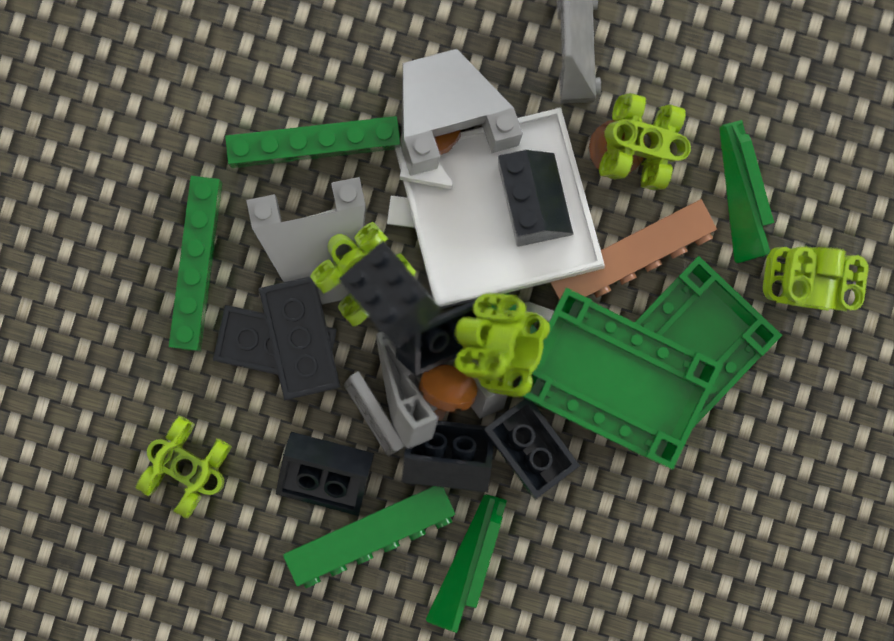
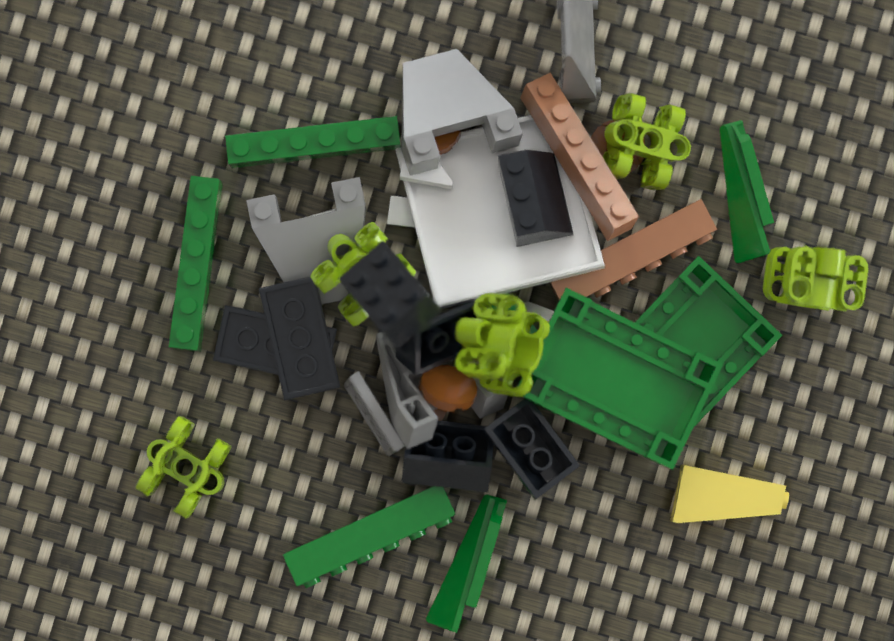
black slope [276,432,374,516] -> none
none -> nougat brick [520,72,639,241]
none -> light yellow slope [670,465,789,523]

